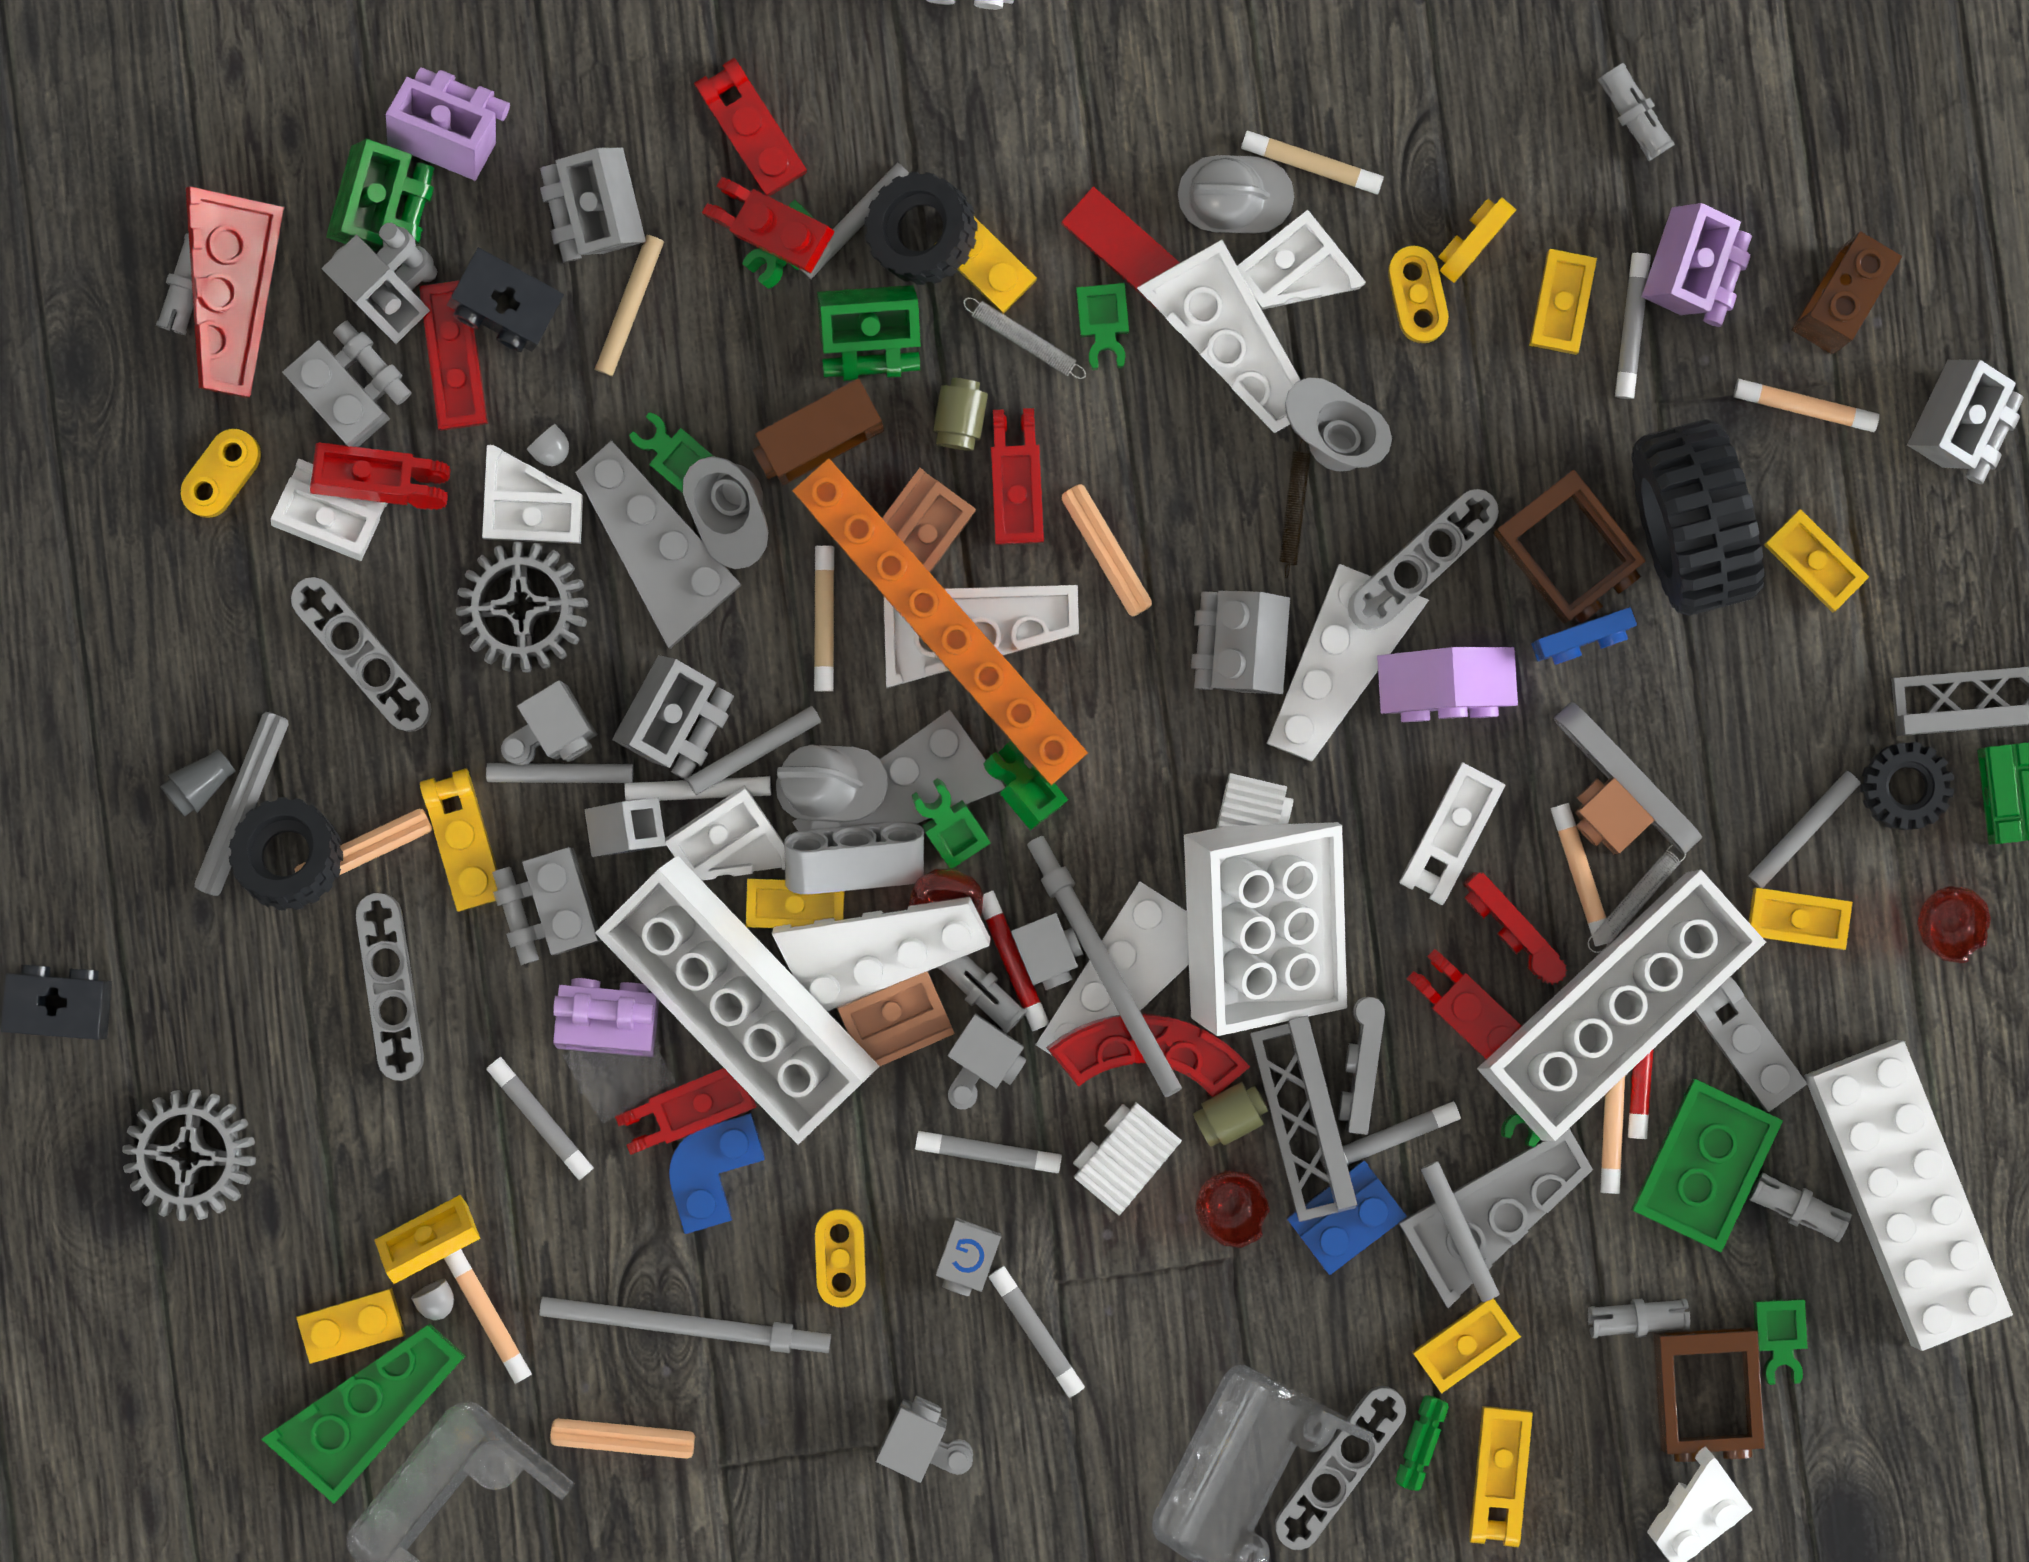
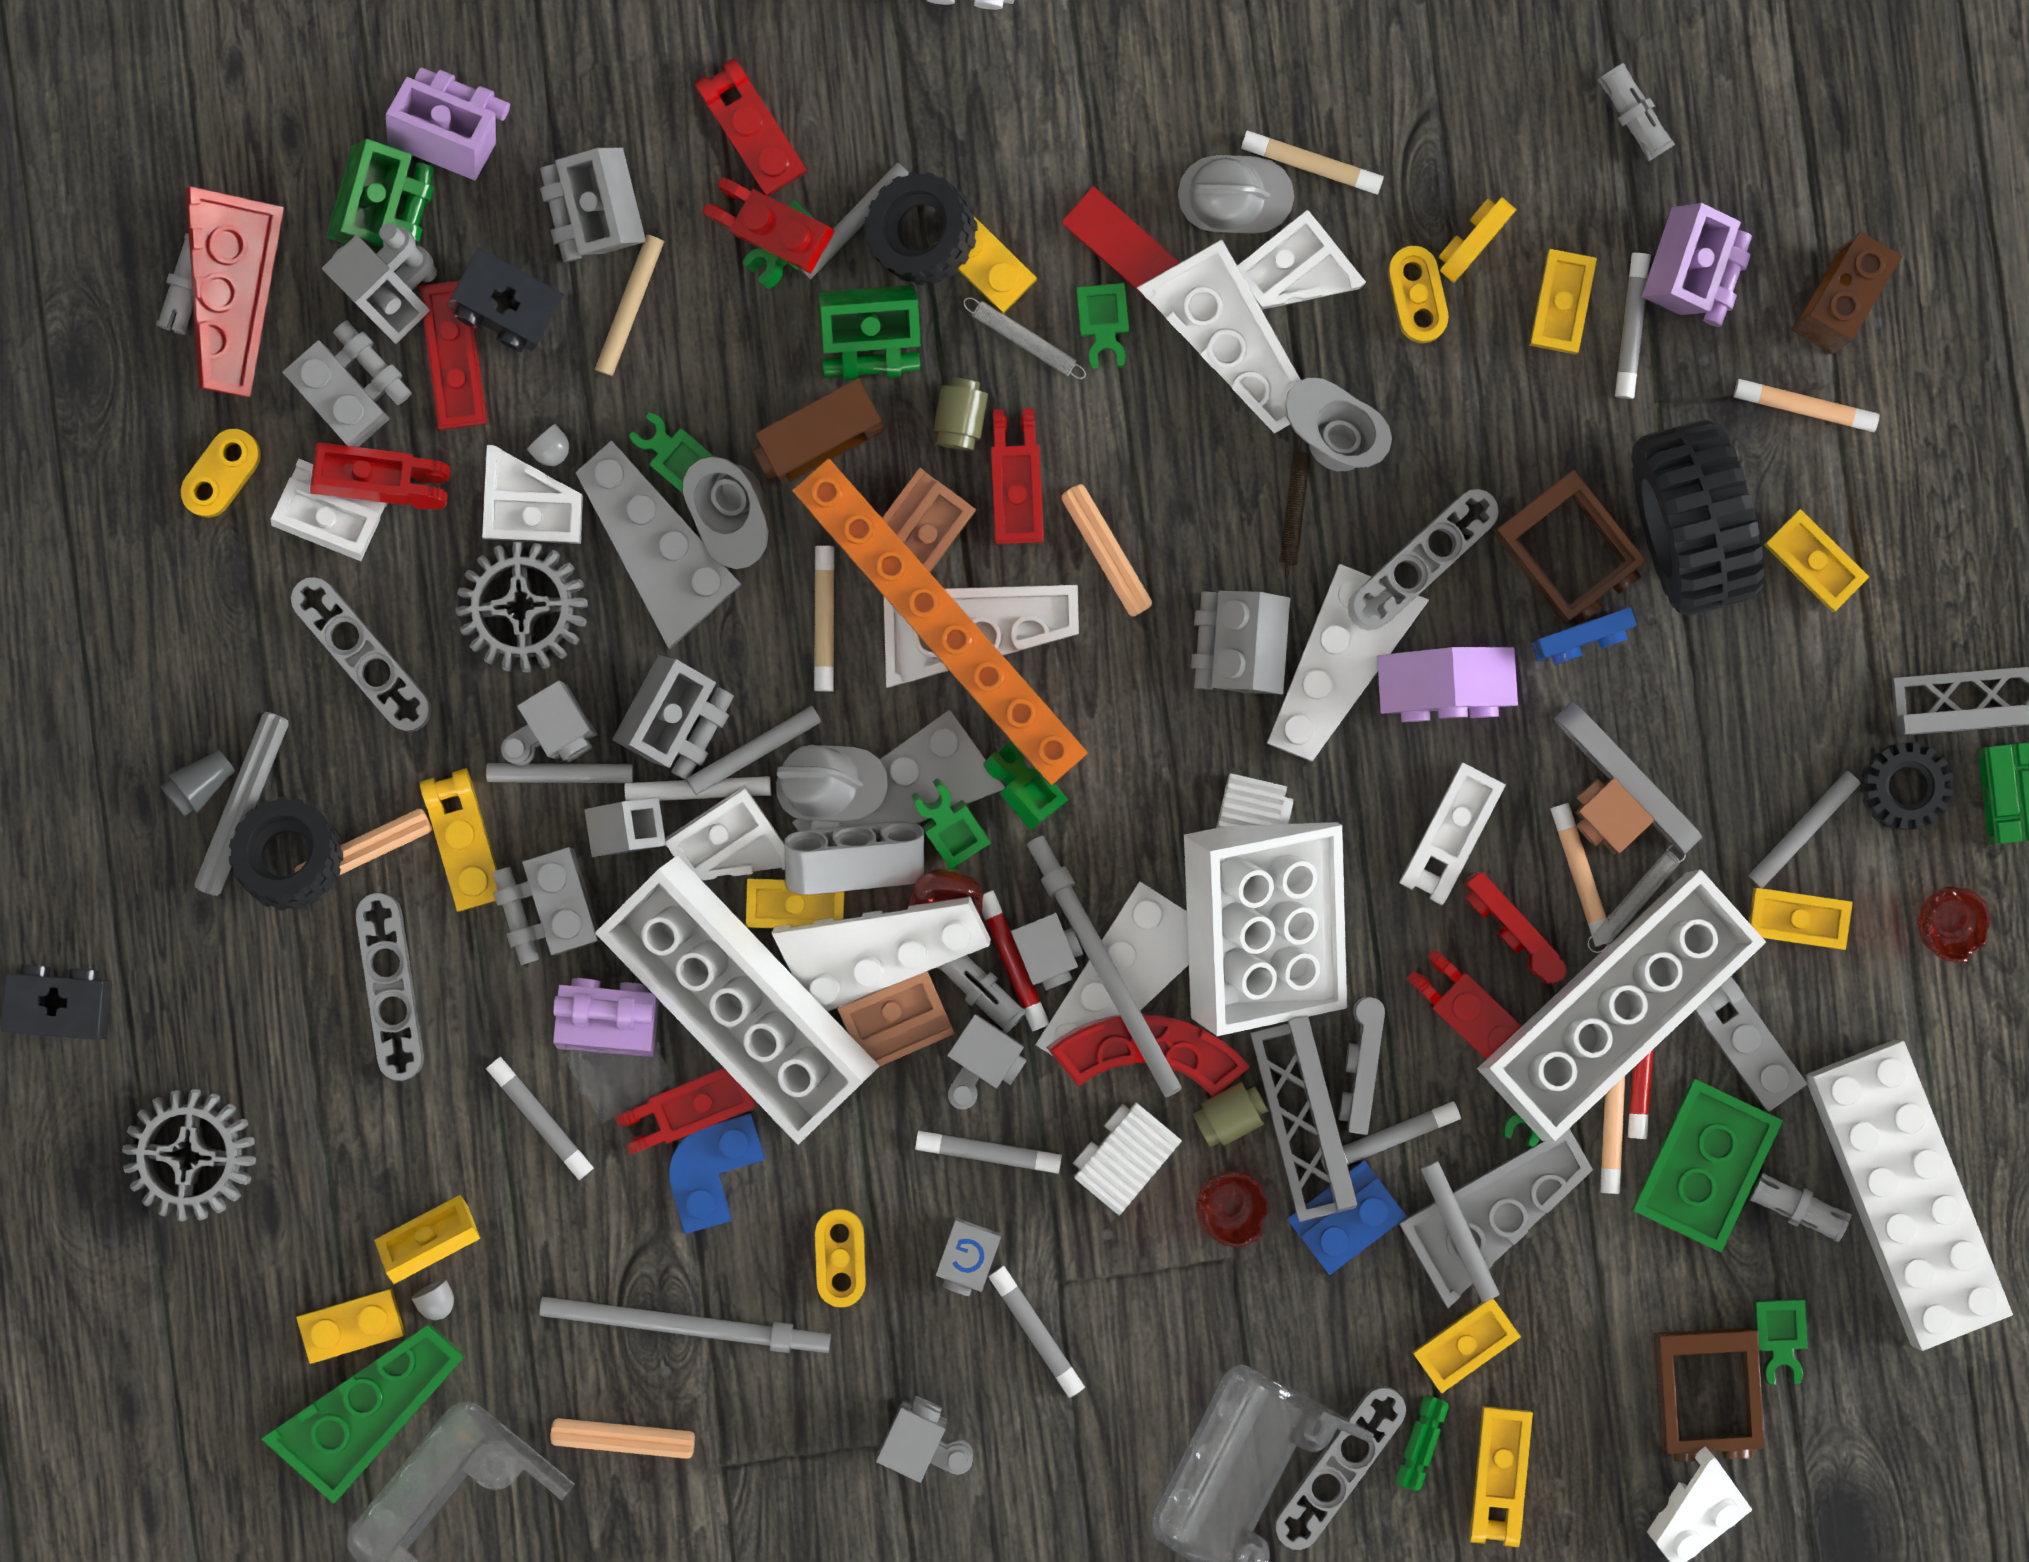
light nougat bar [444,1249,532,1384] -> none
light grey pin [1588,1298,1690,1338] -> none
light grey brick [1907,360,2024,484] -> none

